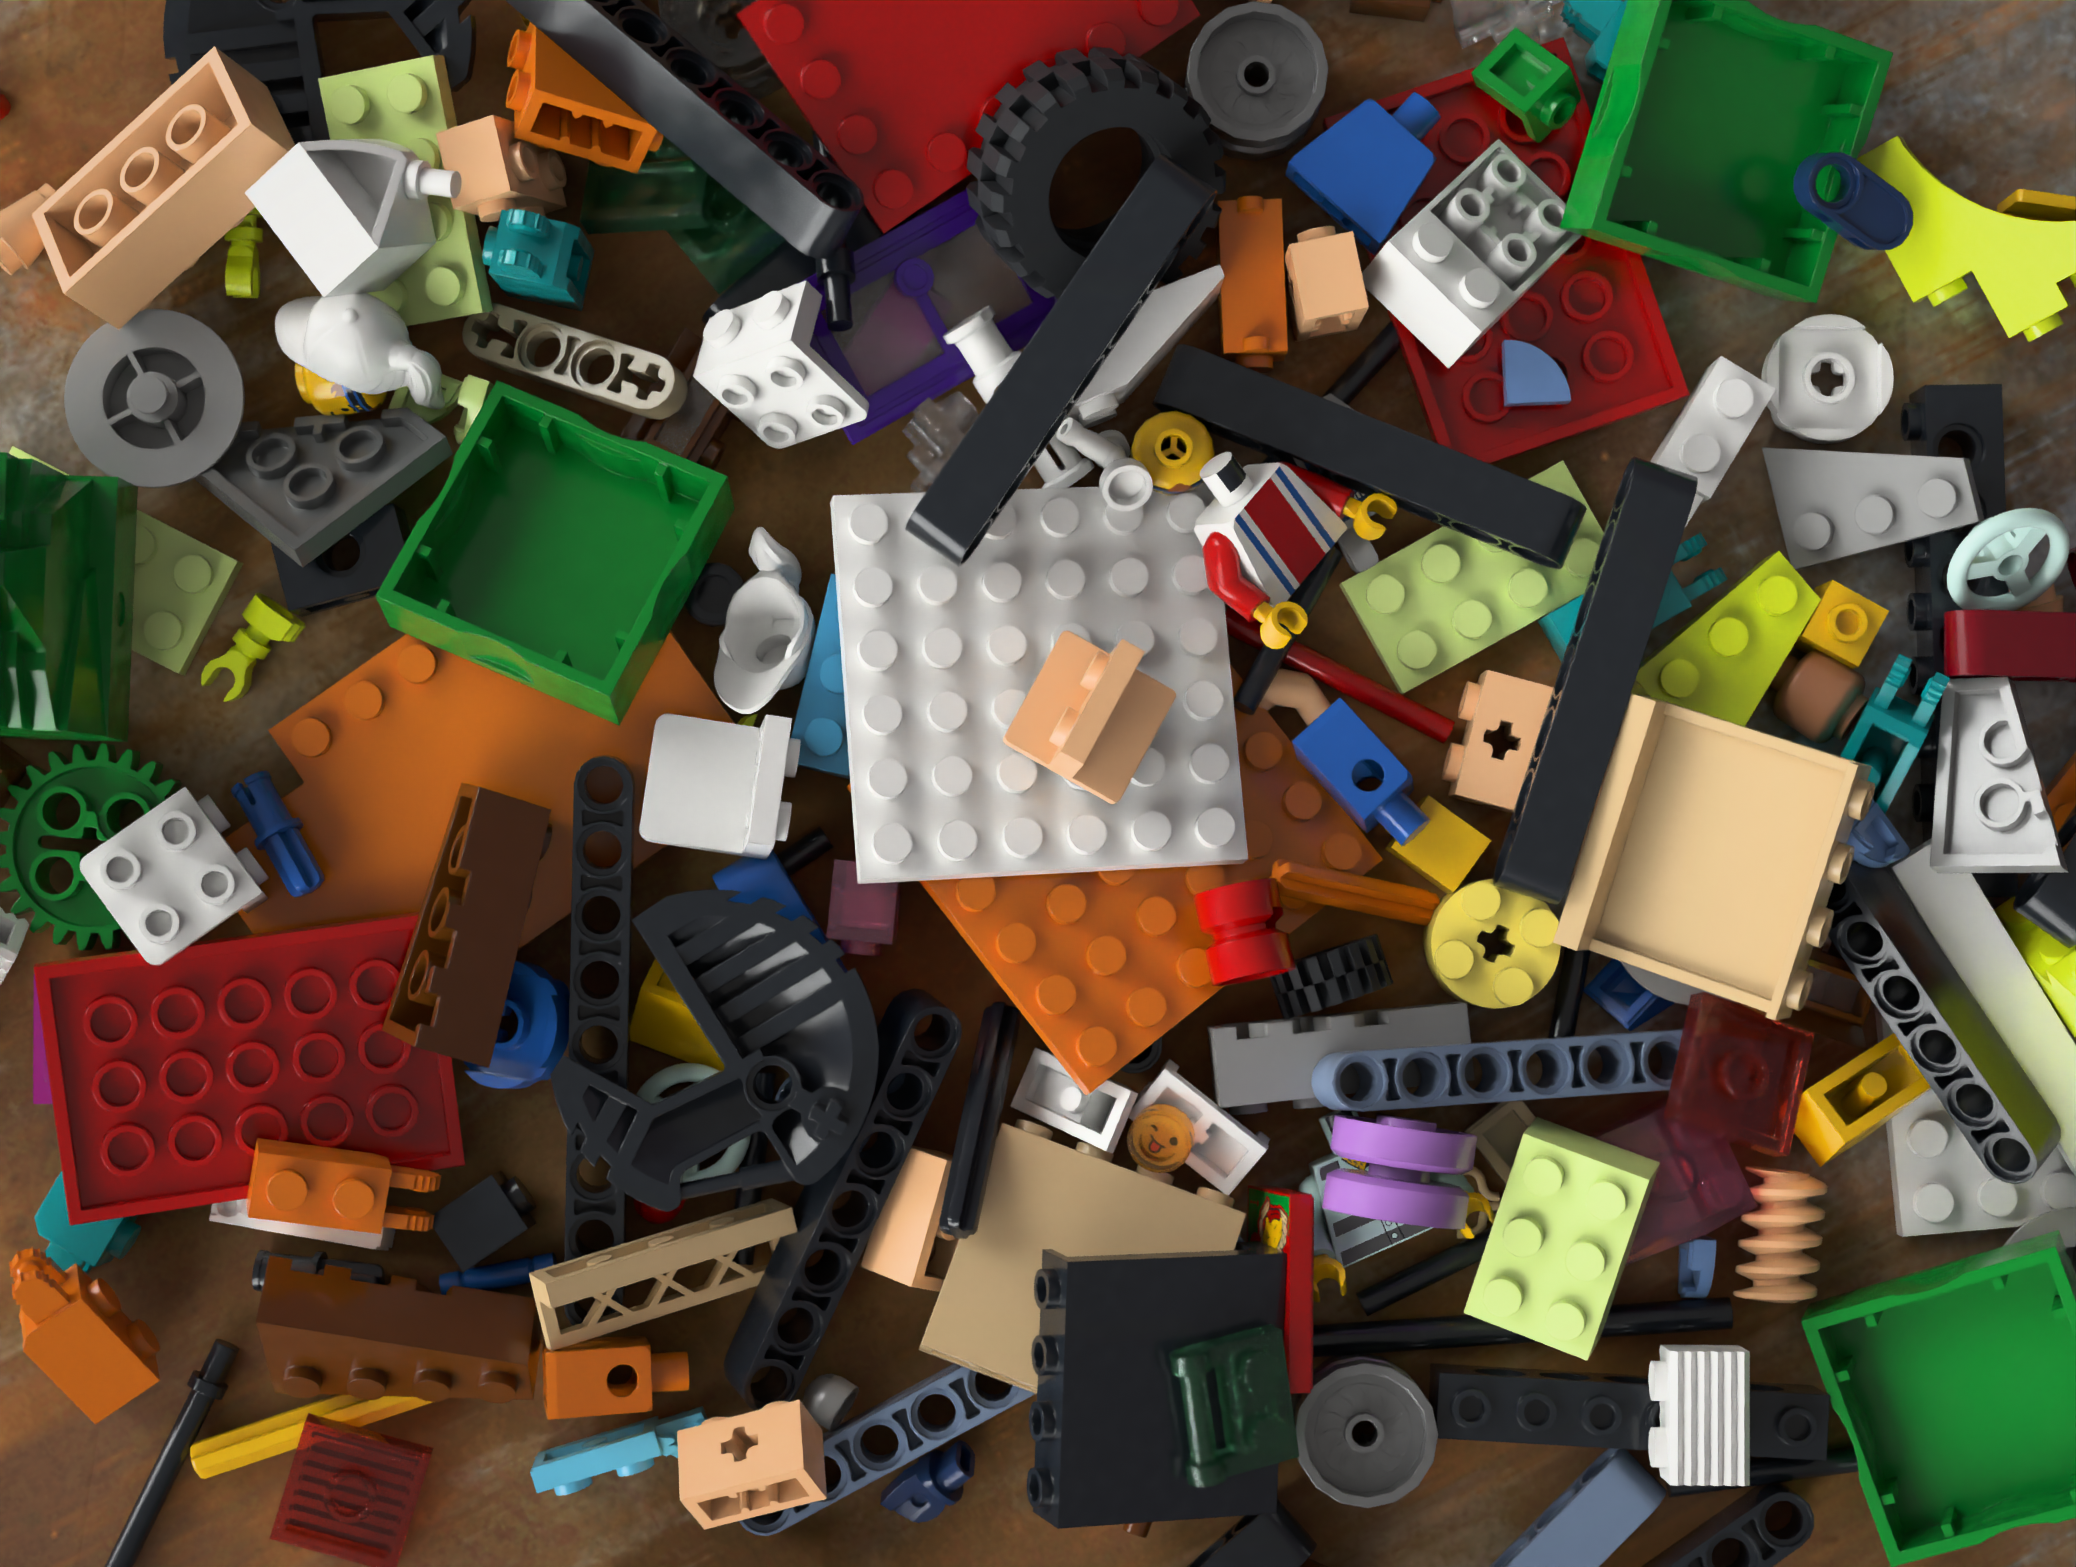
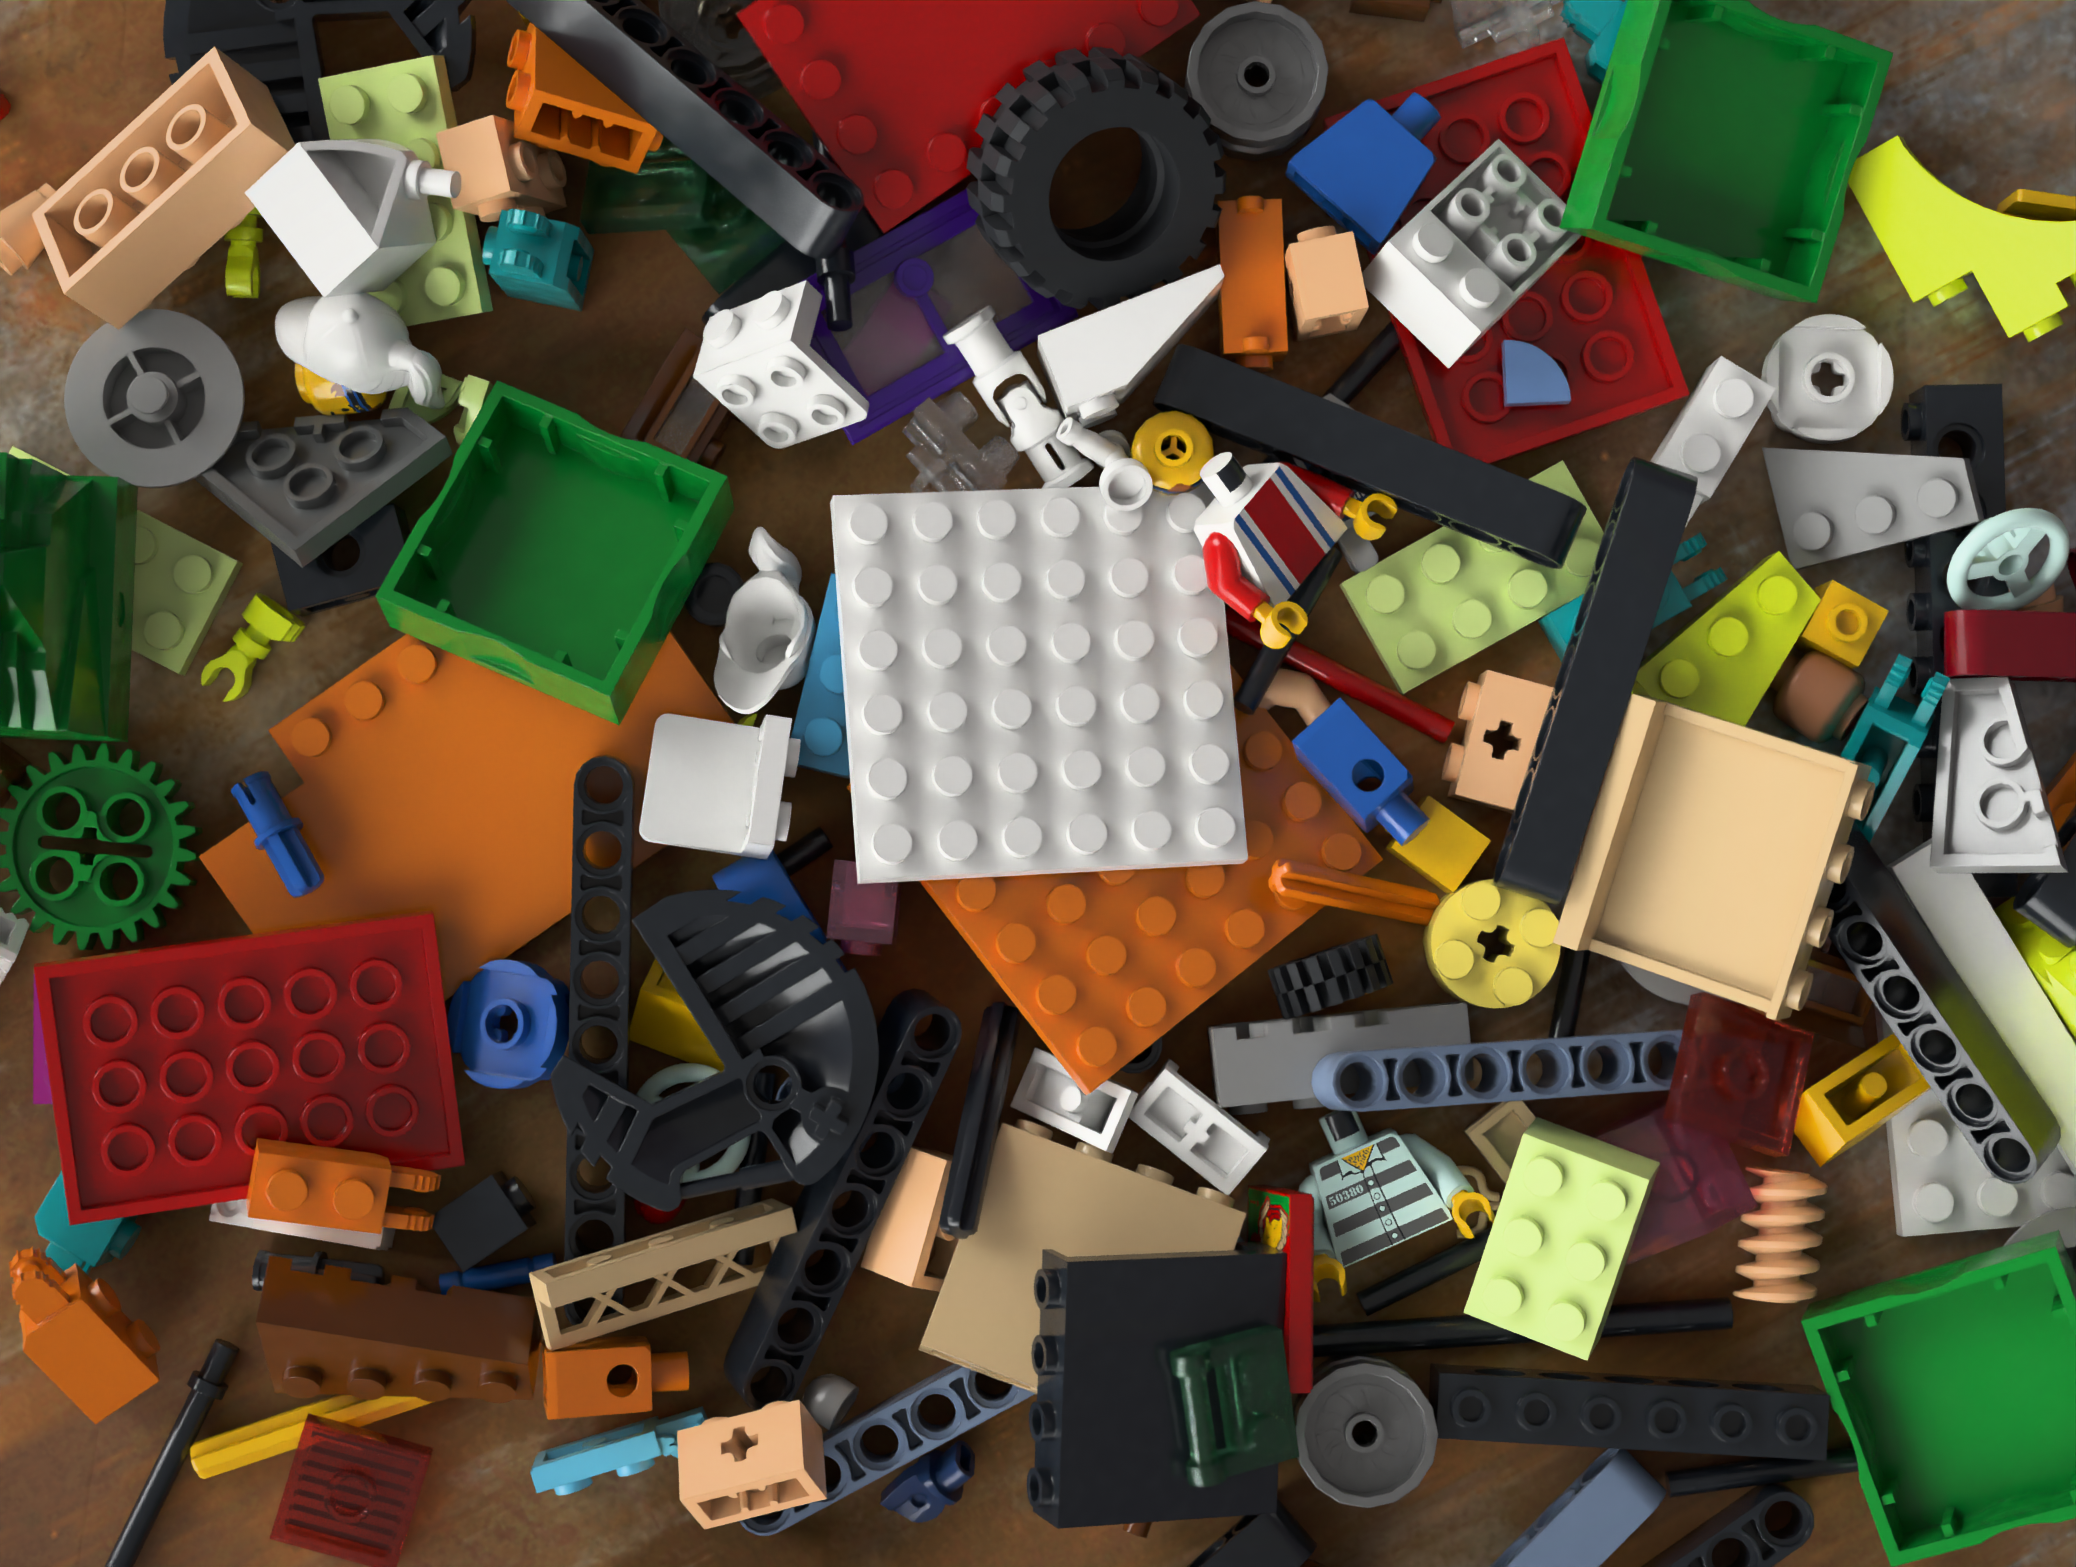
white bracket [80,787,269,965] -> none
reddish brown wedge [382,783,552,1068] -> none
dark tan beam [462,303,688,420] -> none
black beam [905,153,1218,567] -> none
light nougat bracket [1003,631,1176,804] -> none
clear orange tile [1127,1104,1195,1173] -> none
red wheel [1193,878,1296,987] -> none
medium lavender wheel [1322,1114,1477,1229] -> none
green bracket [1471,27,1581,143] -> none
blue slope [1583,959,1675,1032] -> none
white brick [1648,1345,1750,1486] -> none
medium blue tile [1678,1234,1716,1299] -> none
dark blue piece [1793,152,1913,250] -> none
medium blue tile [1847,800,1911,868] -> none

